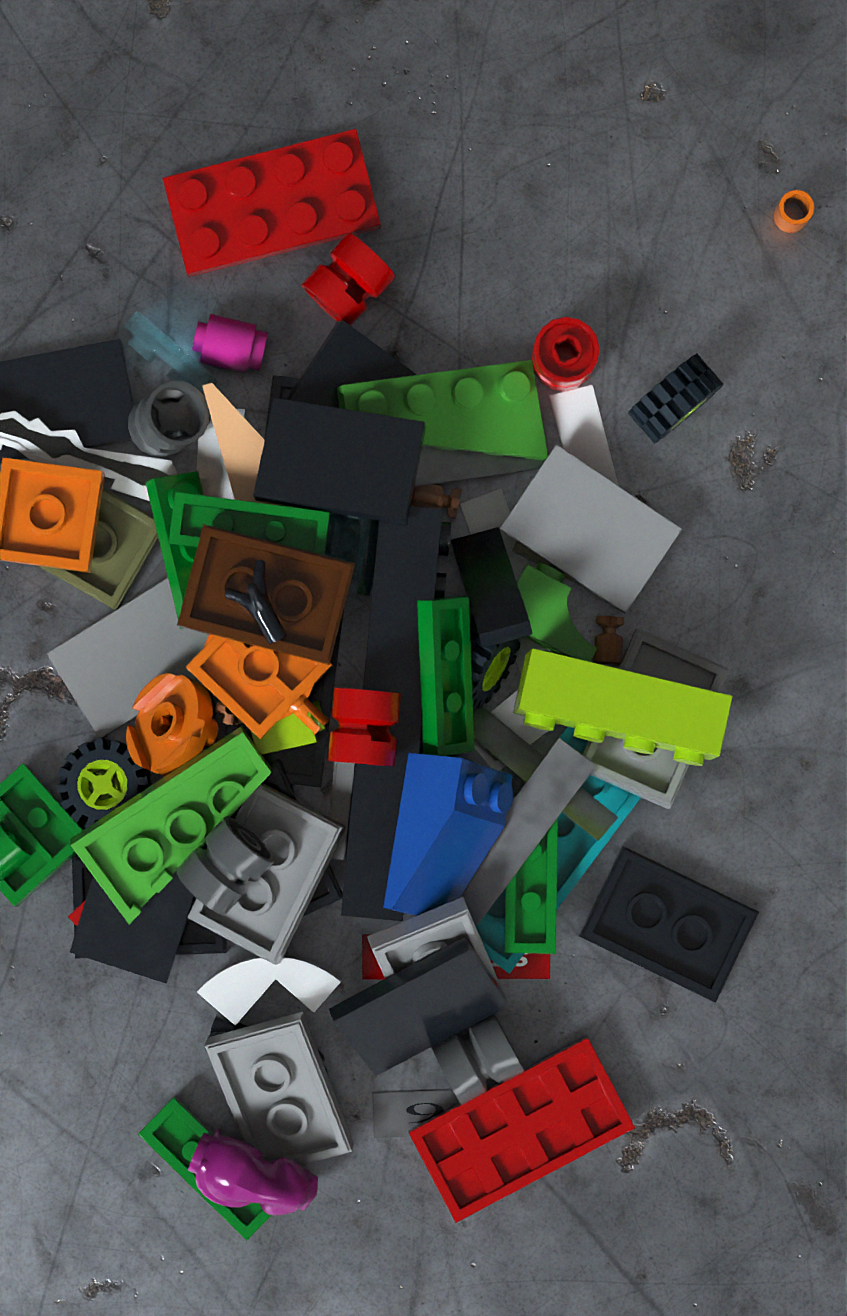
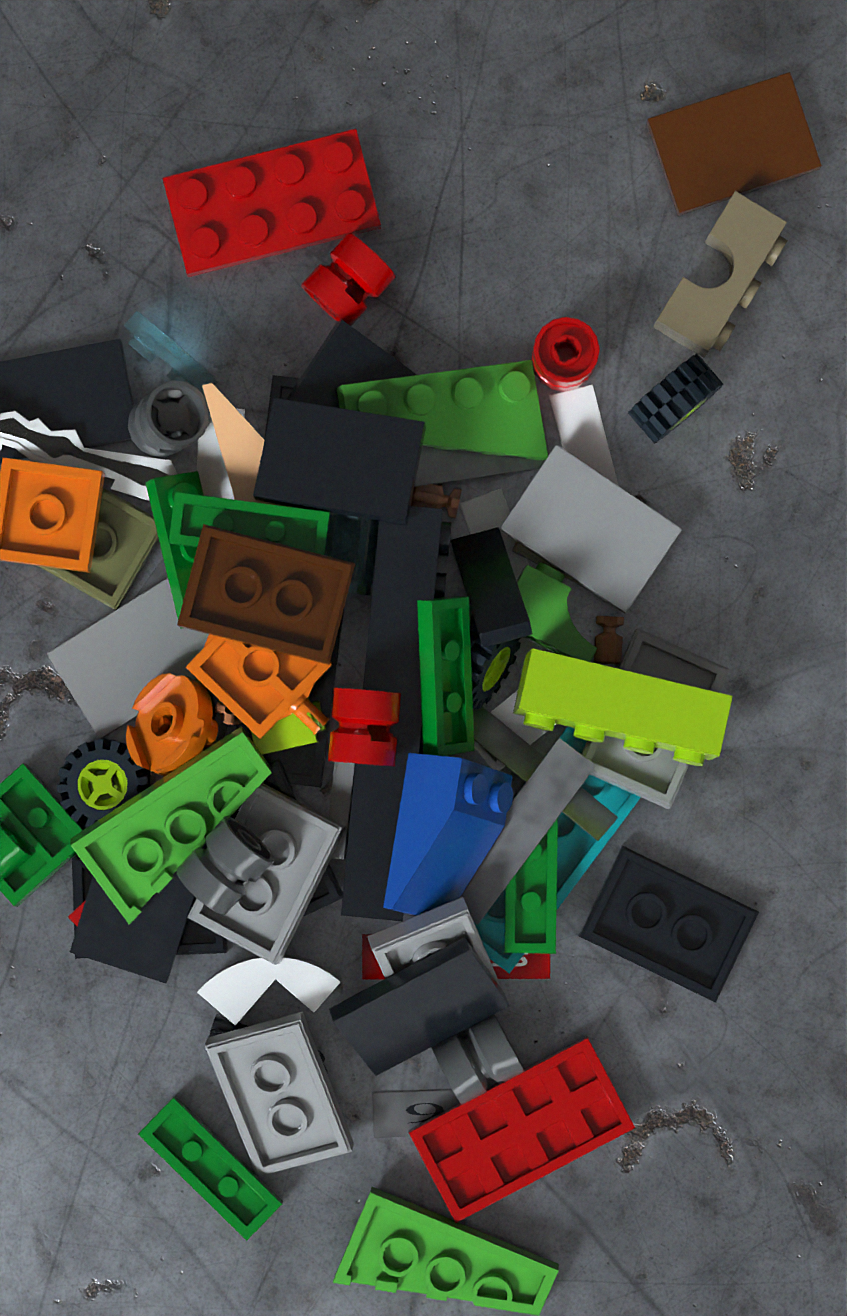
magenta animal [188,1128,318,1216] -> none
dark pink brick [192,314,268,373] -> none
black bar [225,560,287,645] -> none
orange hinge [774,190,814,233] -> none
none -> bright green wing [332,1187,559,1316]
none -> reddish brown tile [646,72,822,216]
none -> dark tan arch [653,191,788,358]

